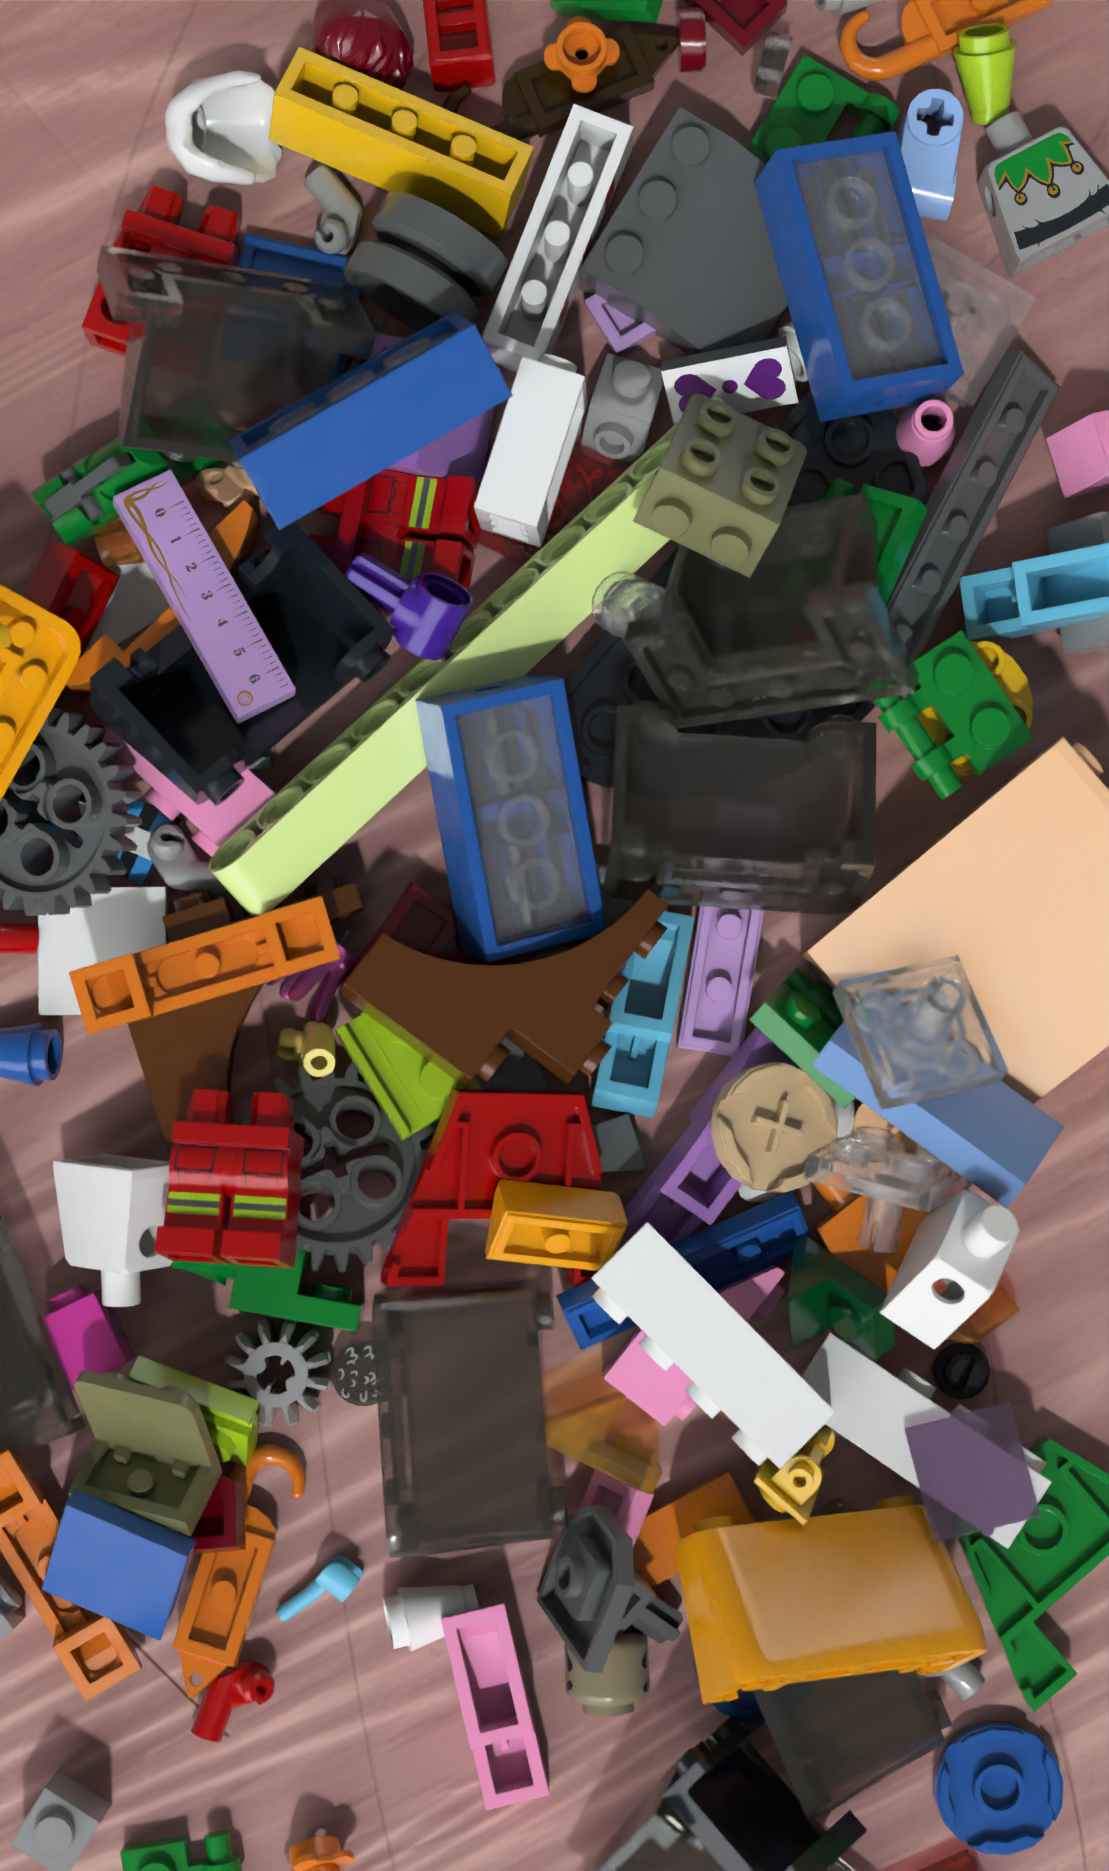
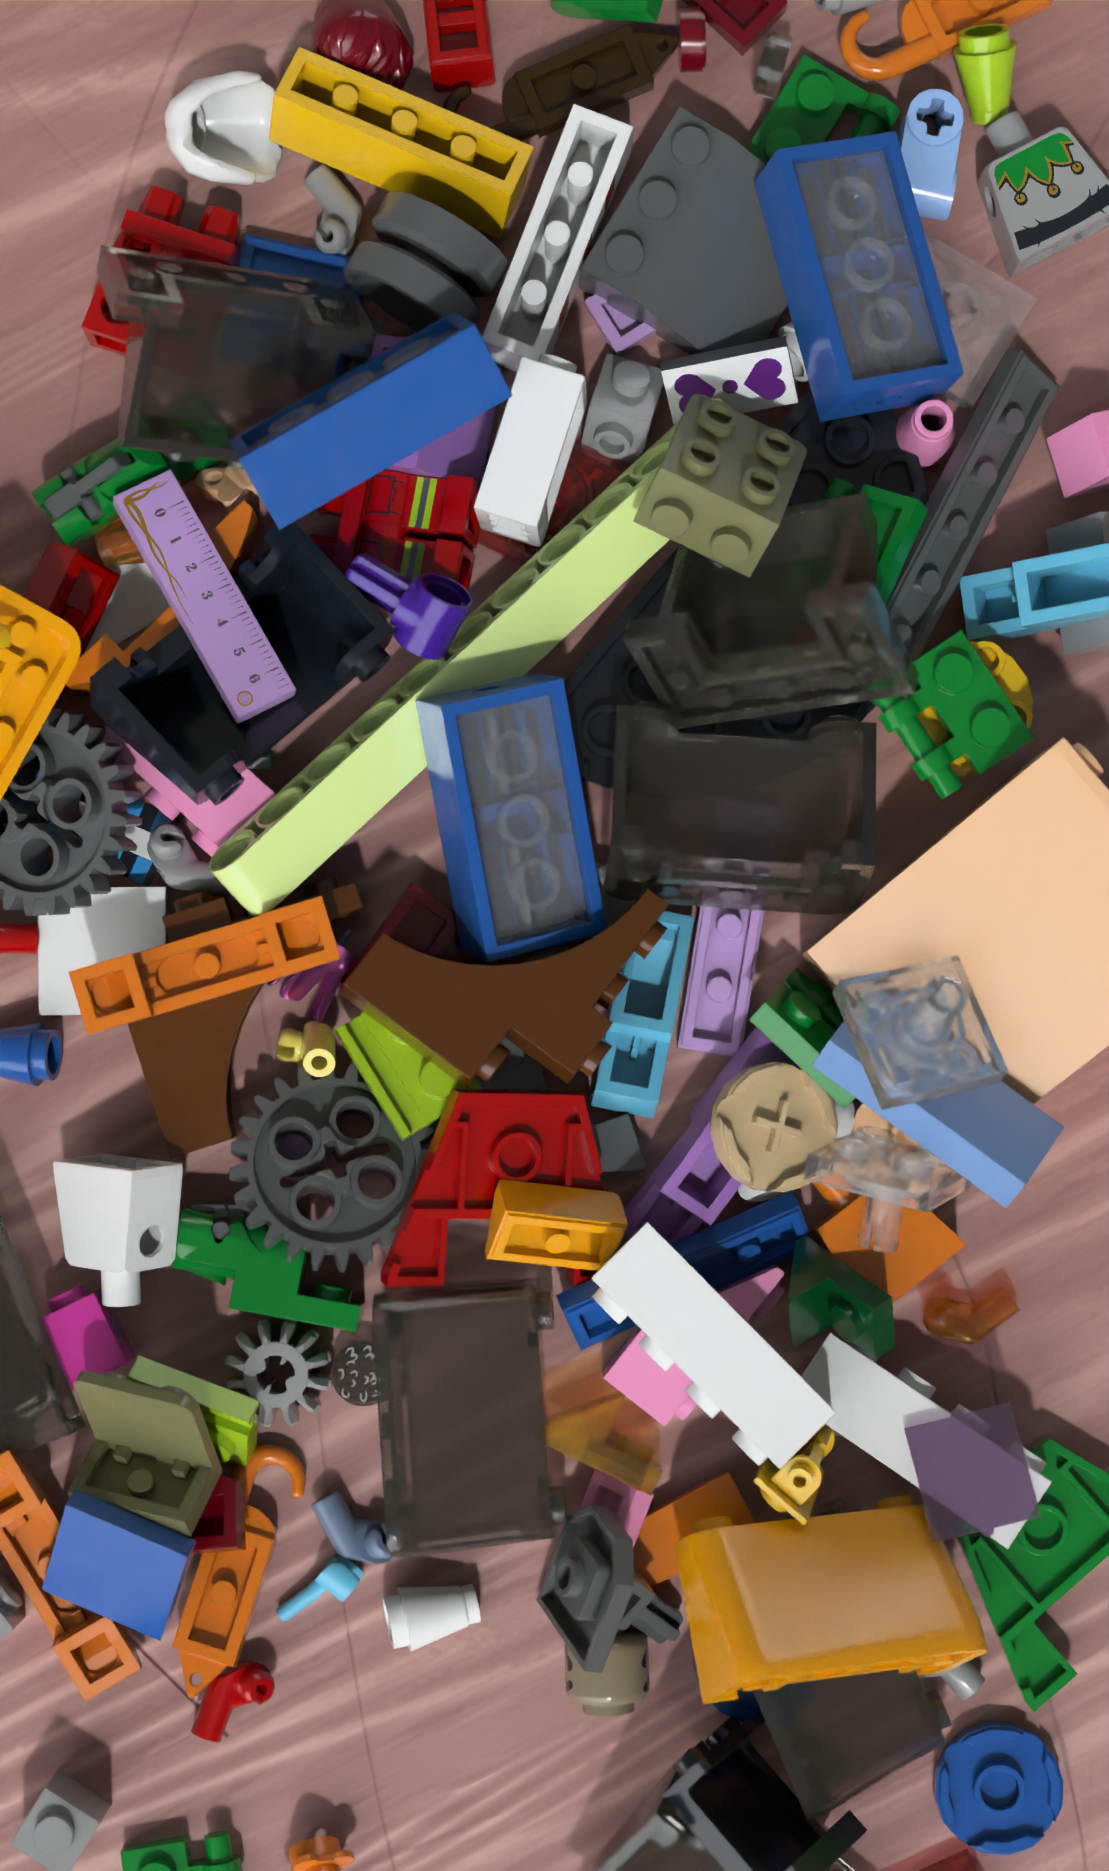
red hips [154,1089,305,1269] -> none
bright pink slope [441,1602,549,1810] -> none
orange plate [544,16,620,93] -> none
clear wheel [592,571,678,649] -> none
white torso [879,1190,1020,1349] -> none
black piece [932,1342,990,1400] -> none
none -> sand blue arm [311,1489,401,1564]

